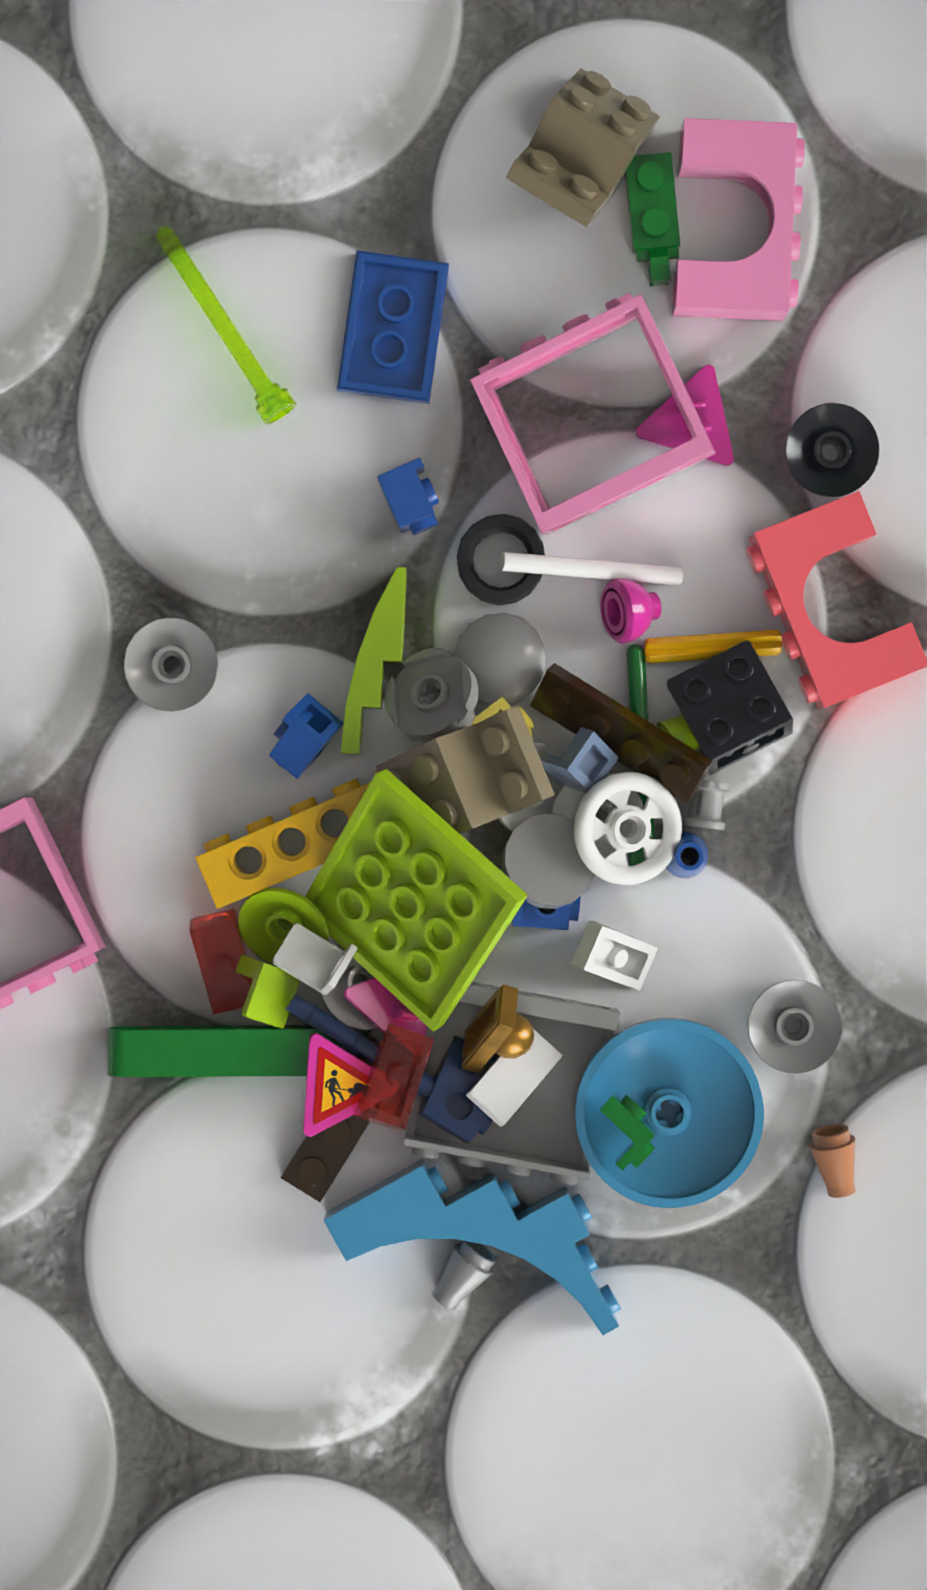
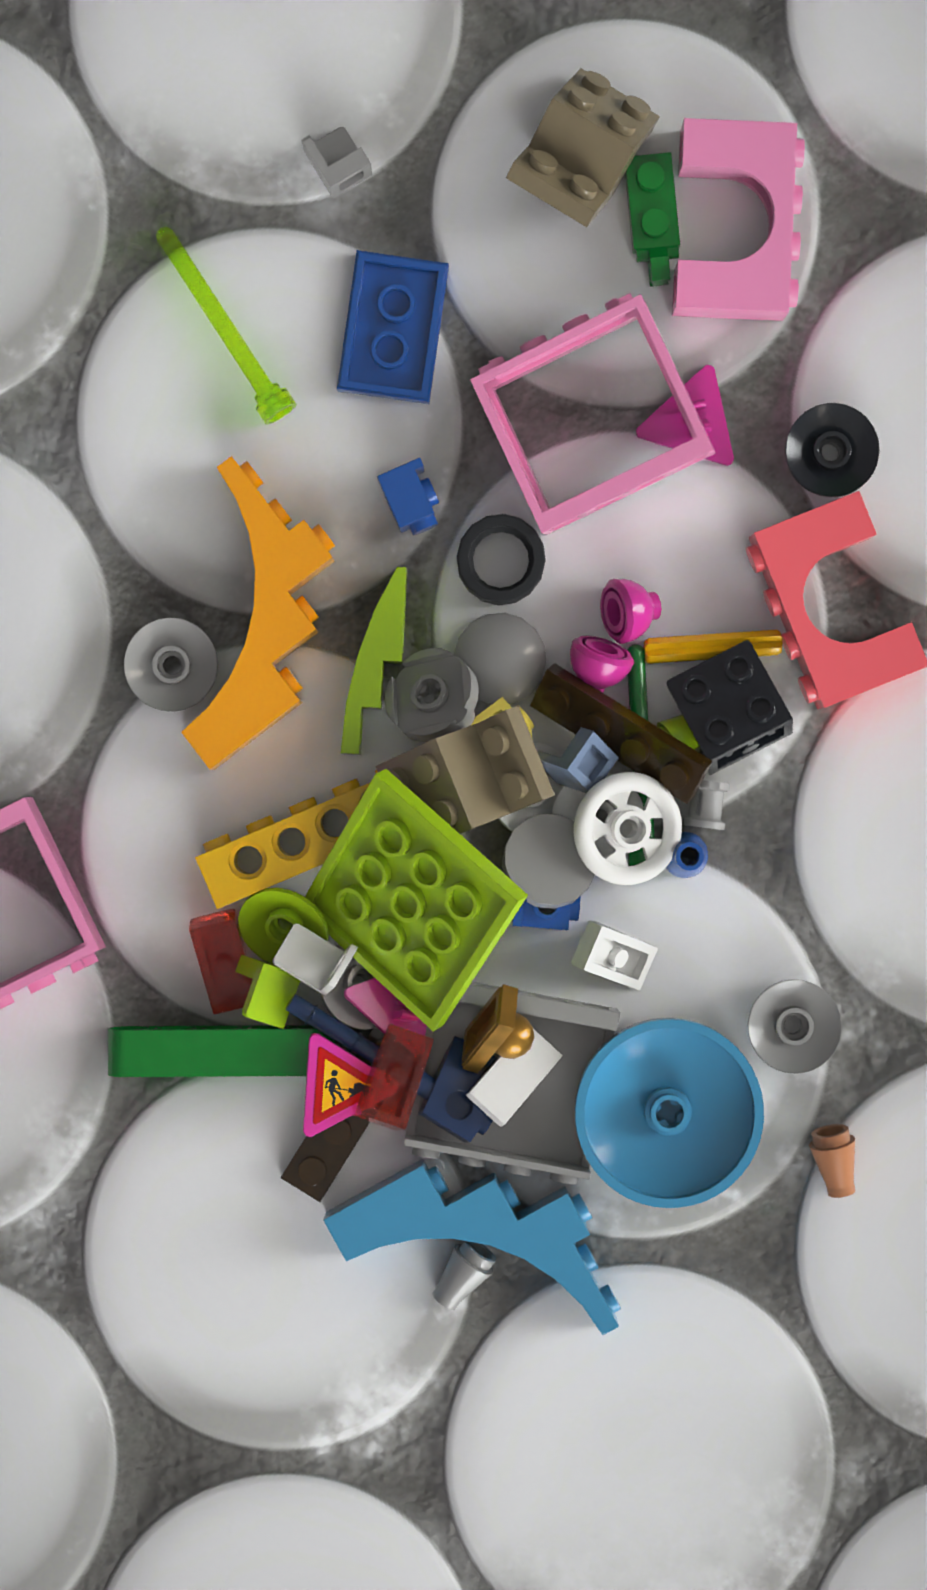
blue brick [268,693,344,779] -> none
white bar [499,552,683,586] -> none
green bracket [600,1093,655,1171] -> none
none -> light orange arch [181,456,335,770]
none -> light grey panel [301,127,372,199]
none -> dark pink brick [570,635,634,693]

